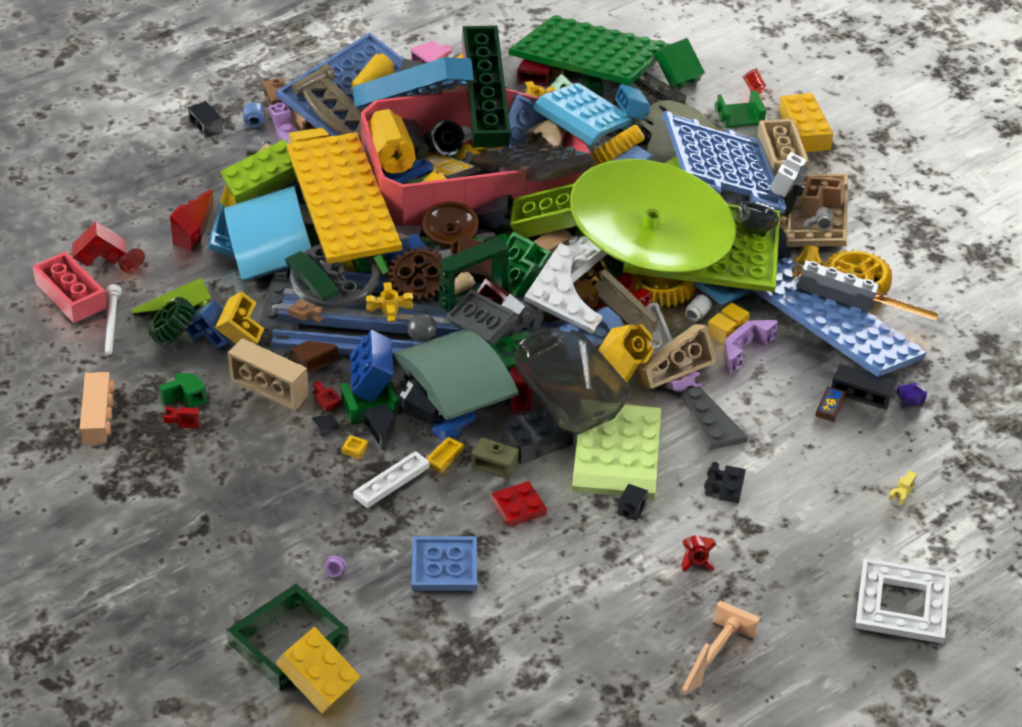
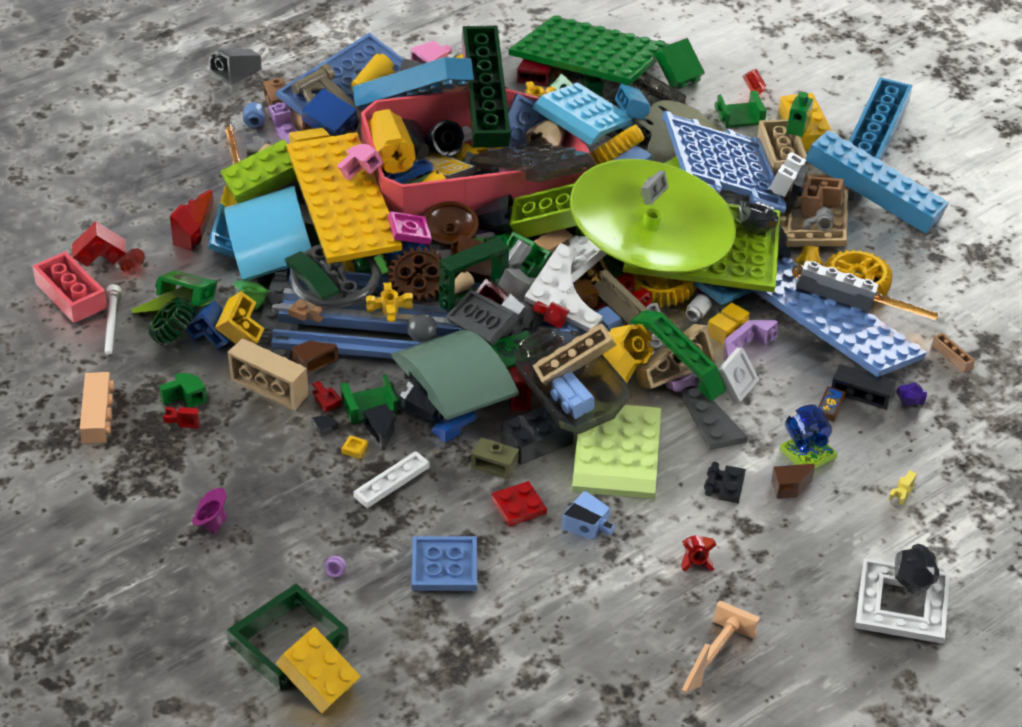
black brick [188,101,224,139] -> none
blue brick [349,330,394,403] -> none
yellow tile [426,437,465,473] -> none
black brick [618,484,648,521] -> none
none -> green panel [155,270,217,306]
none -> magenta piece [192,488,227,534]
none -> dark grey slope [208,48,262,85]
none -> clear orange piece [226,124,241,164]
none -> bright green piece [233,281,271,310]
none -> blue brick [302,88,358,137]
none -> bright pink brick [337,144,384,181]
none -> dark pink plate [388,211,432,245]
none -> light grey brick [498,268,536,300]
none -> light grey piece [508,239,532,270]
none -> red plate [532,301,570,329]
none -> tan brick [532,323,617,387]
none -> light blue brick [550,371,594,419]
none -> light blue torso [562,491,616,539]
none -> green slope [630,310,726,402]
none -> light grey hinge [641,171,669,205]
none -> white tile [718,347,759,403]
none -> reddish brown slope [771,463,815,499]
none -> lime tile [779,429,838,469]
none -> clear blue brick [785,404,832,452]
none -> green torso [786,92,813,137]
none -> dark azure brick [805,130,949,234]
none -> dark azure brick [849,77,912,161]
none -> black helmet [895,544,939,593]
none -> medium nougat piece [932,332,975,373]

